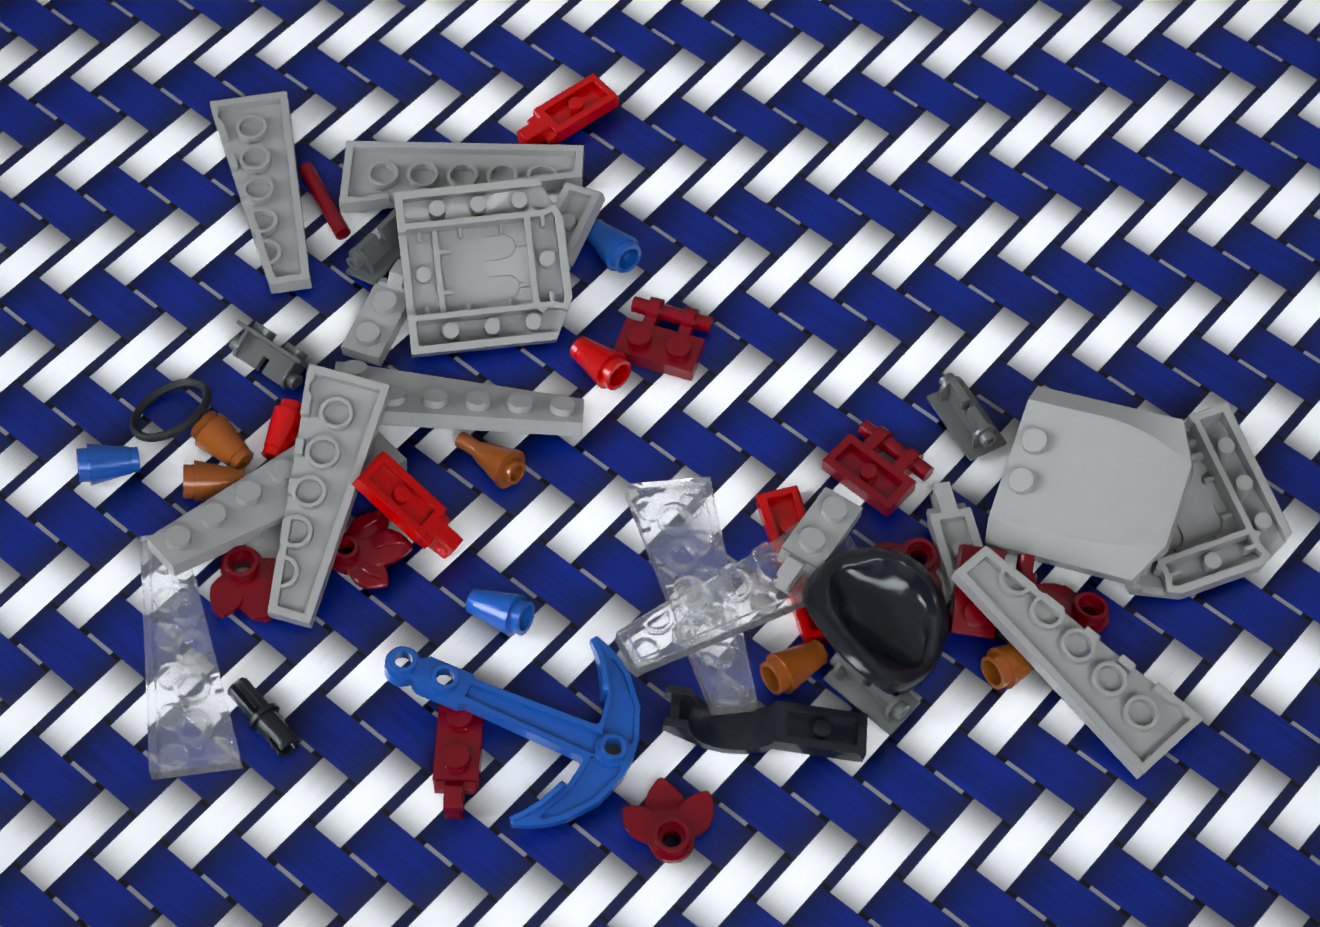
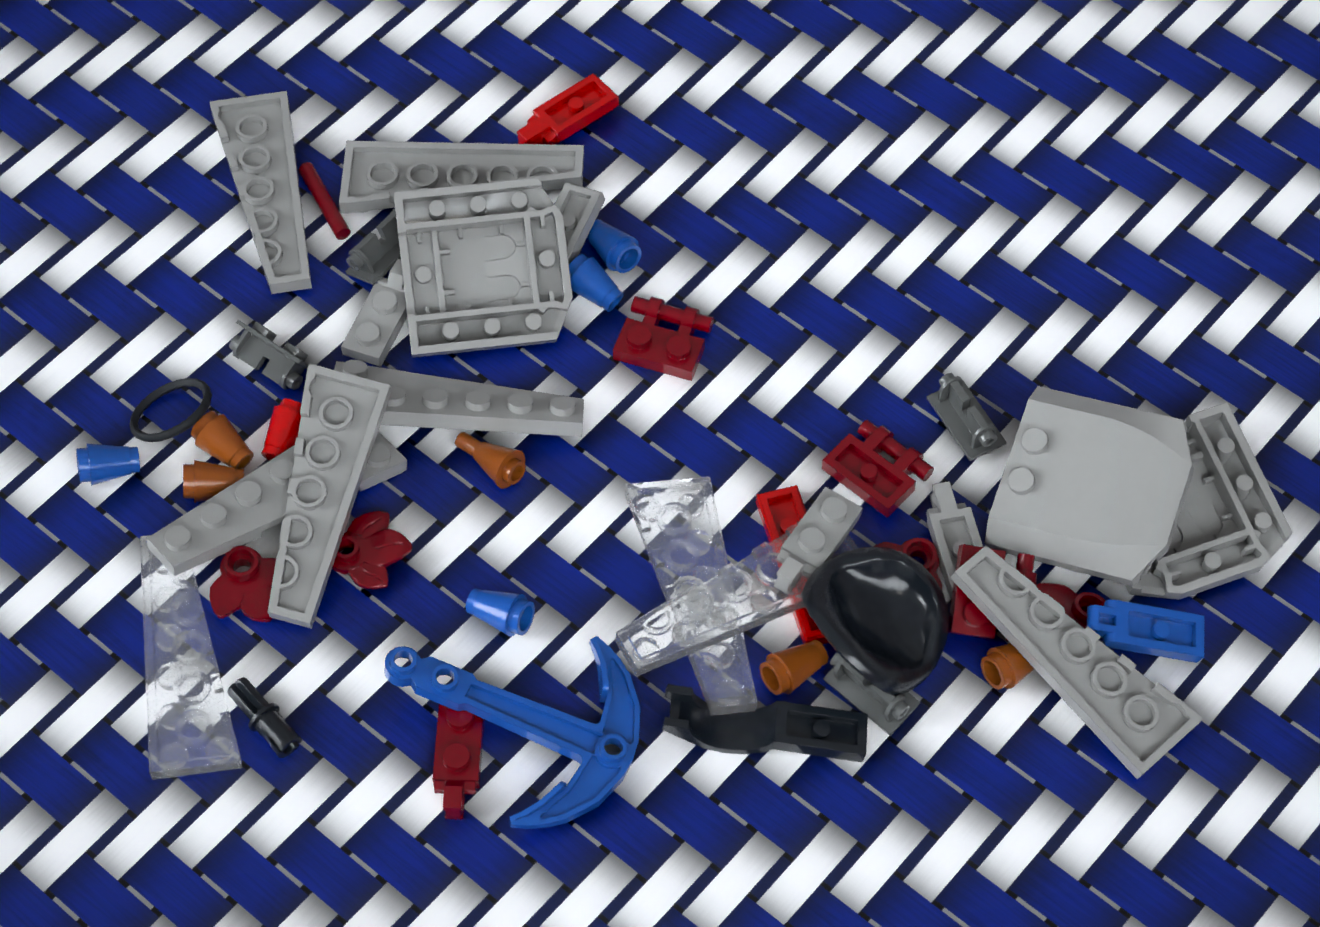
red hinge [352,451,463,559] -> none
red cone [570,336,631,390] -> none
dark red plate [622,778,714,863] -> none
none -> blue cone [569,254,624,312]
none -> blue hinge [1087,600,1205,663]

